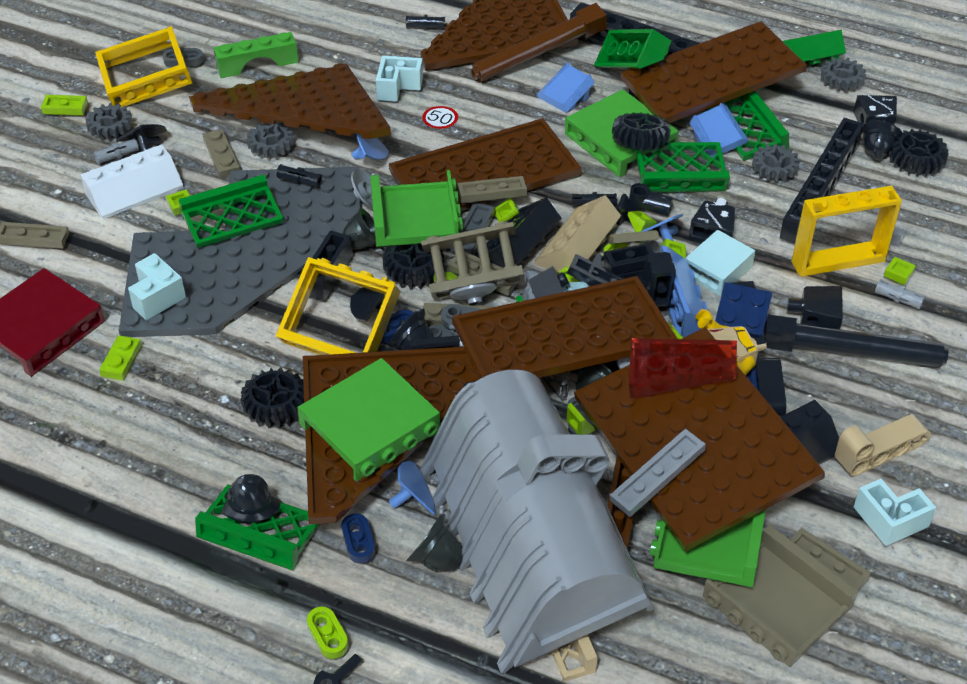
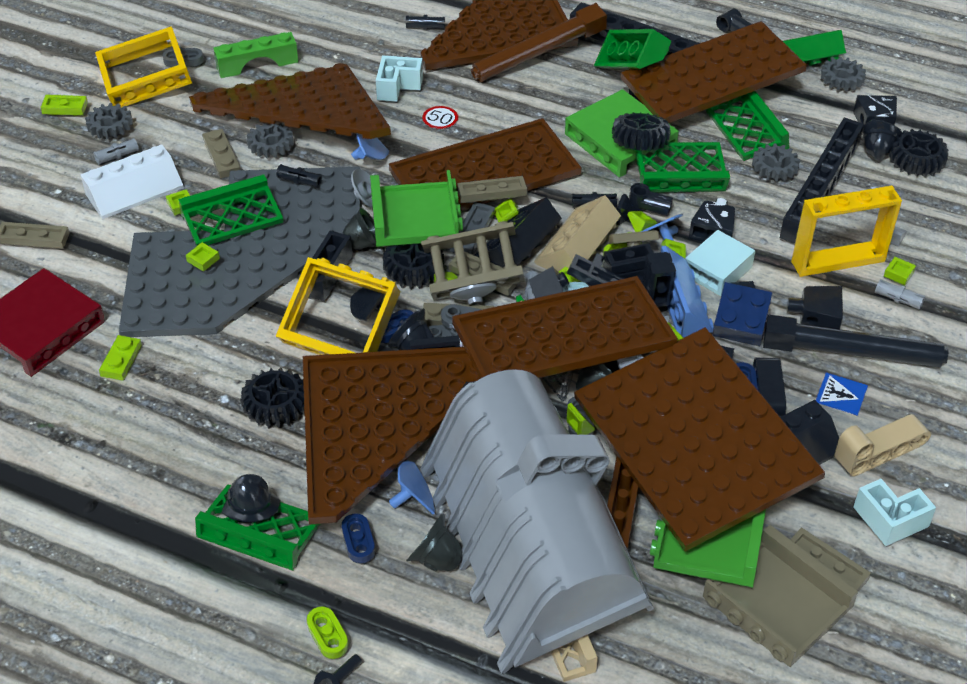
black shield [116,124,167,152] -> none
light aqua brick [128,253,186,320] -> none
bright green panel [298,358,440,482] -> none
medium blue slope [537,62,594,113] -> none
light grey plate [610,429,706,517] -> none
clear red wedge [629,338,737,399] -> none
medium blue slope [690,103,748,157] -> none
torso [695,309,766,375] -> none
none -> lime plate [186,242,220,271]
none -> black piece [716,8,752,32]
none -> blue sticker [816,372,868,416]

